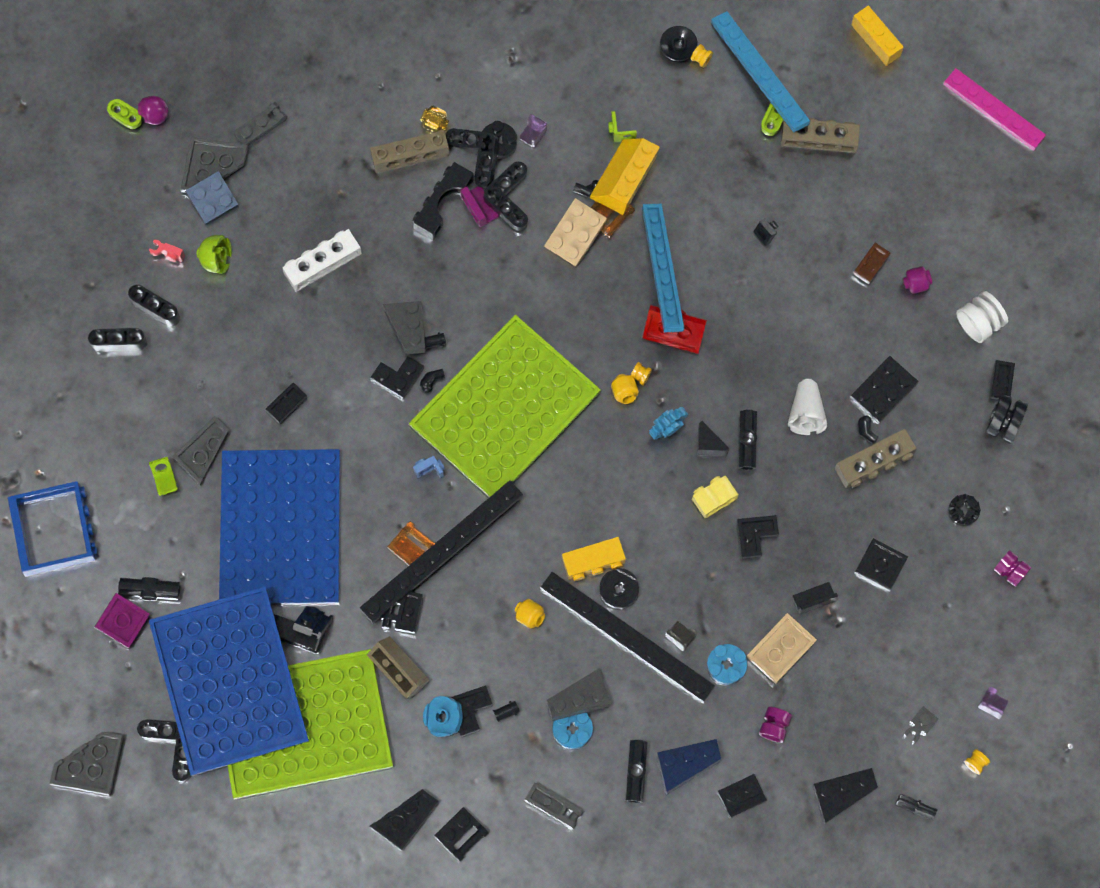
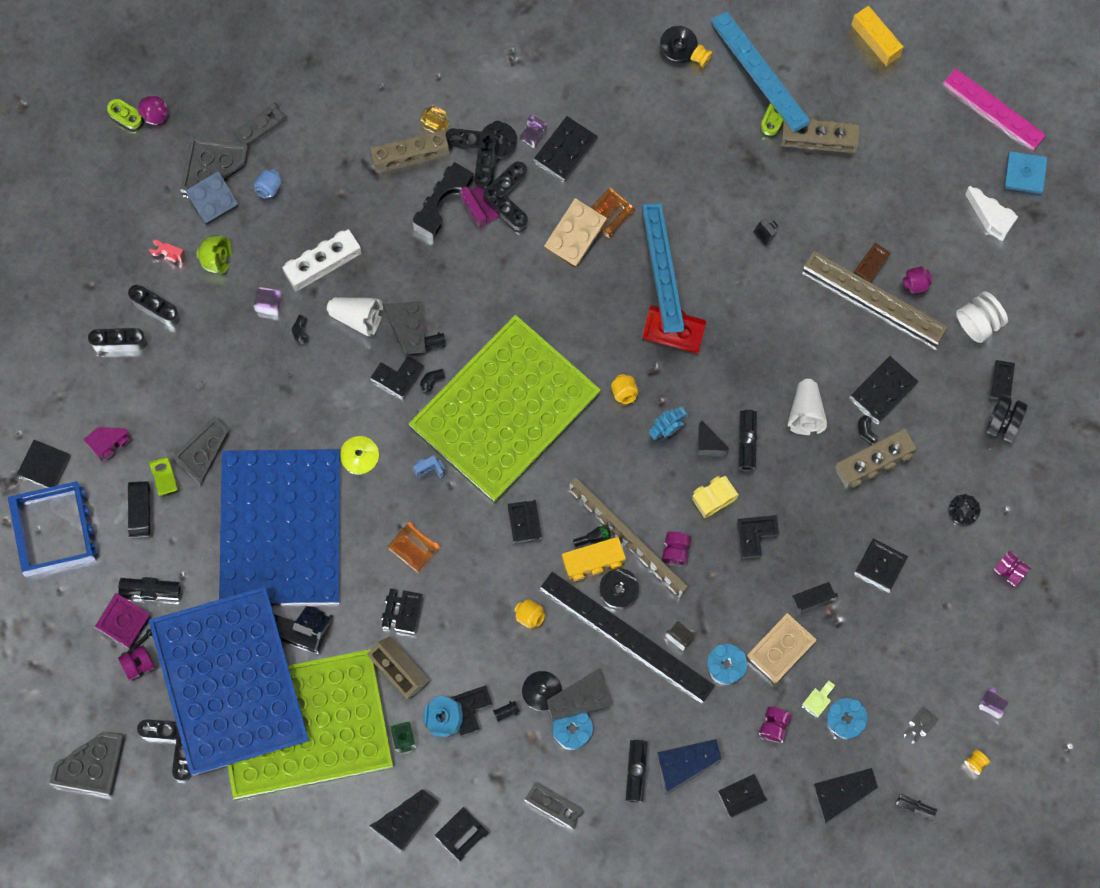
black plate [265,383,307,424] -> none
black plate [360,480,523,623] -> none
black arm [573,180,599,197] -> none
yellow slope [590,138,660,215] -> none
lime bracket [608,111,637,142] -> none
yellow wheel [630,362,652,386] -> none
none -> black tile [17,440,70,488]
none -> magenta slope [84,427,132,461]
none -> magenta wheel [118,645,155,681]
none -> black hinge [121,629,153,656]
none -> black beam [128,481,150,538]
none -> medium blue head [254,169,282,198]
none -> clear purple panel [254,287,282,315]
none -> black arm [292,315,308,343]
none -> white cone [327,297,383,336]
none -> neon yellow dish [340,436,379,474]
none -> clear green brick [390,721,416,754]
none -> black plate [508,500,542,543]
none -> black dish [522,671,562,711]
none -> black plate [534,116,598,182]
none -> dark tan plate [570,477,688,596]
none -> black piece [573,526,611,547]
none -> magenta wheel [662,532,691,566]
none -> yellowish green plate [802,681,835,717]
none -> dark tan plate [804,251,948,345]
none -> dark azure plate [827,698,868,739]
none -> white slope [965,186,1018,241]
none -> dark azure plate [1004,151,1047,194]

